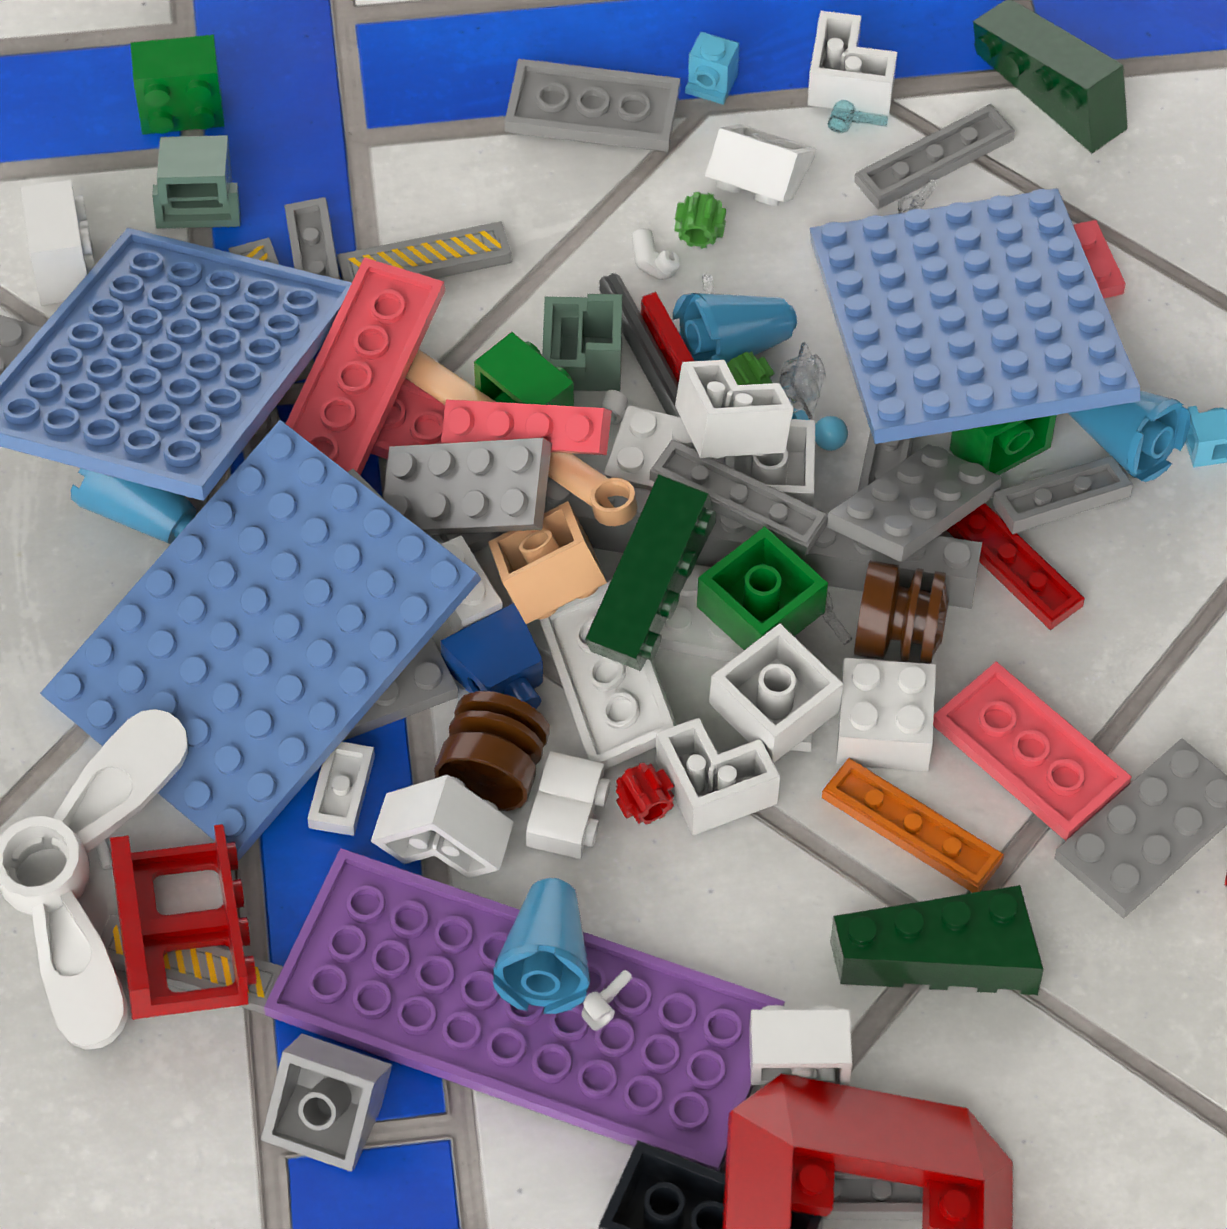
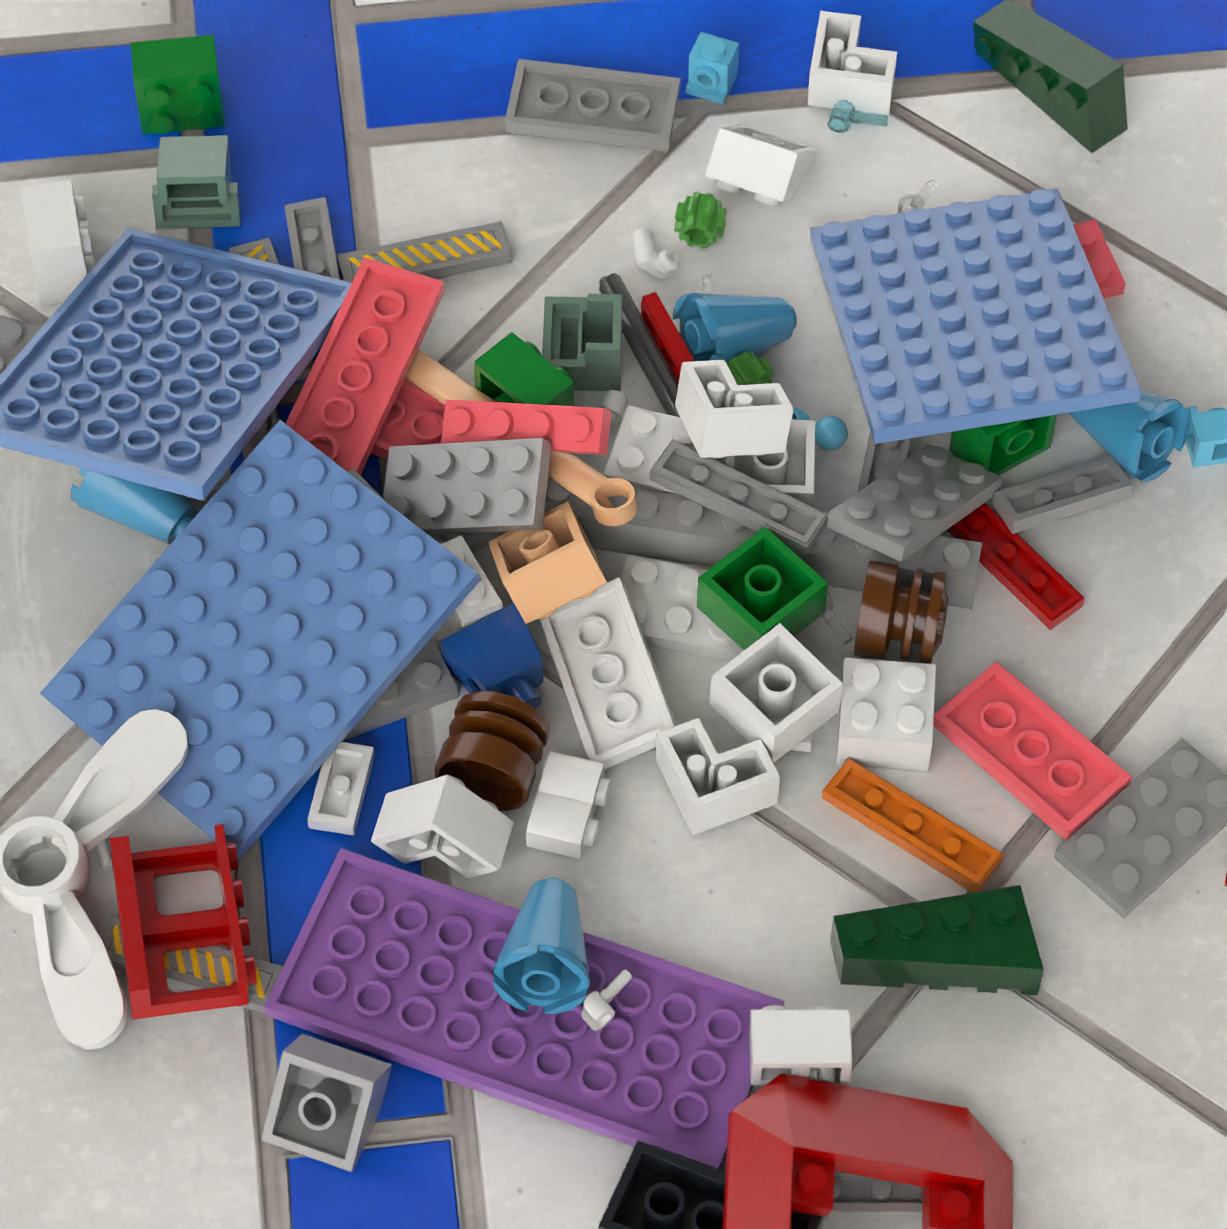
dark green wedge [585,474,716,671] -> none
red gear [615,762,675,825] -> none
clear hinge [779,342,826,419] -> none
light grey tile [854,104,1015,210] -> none

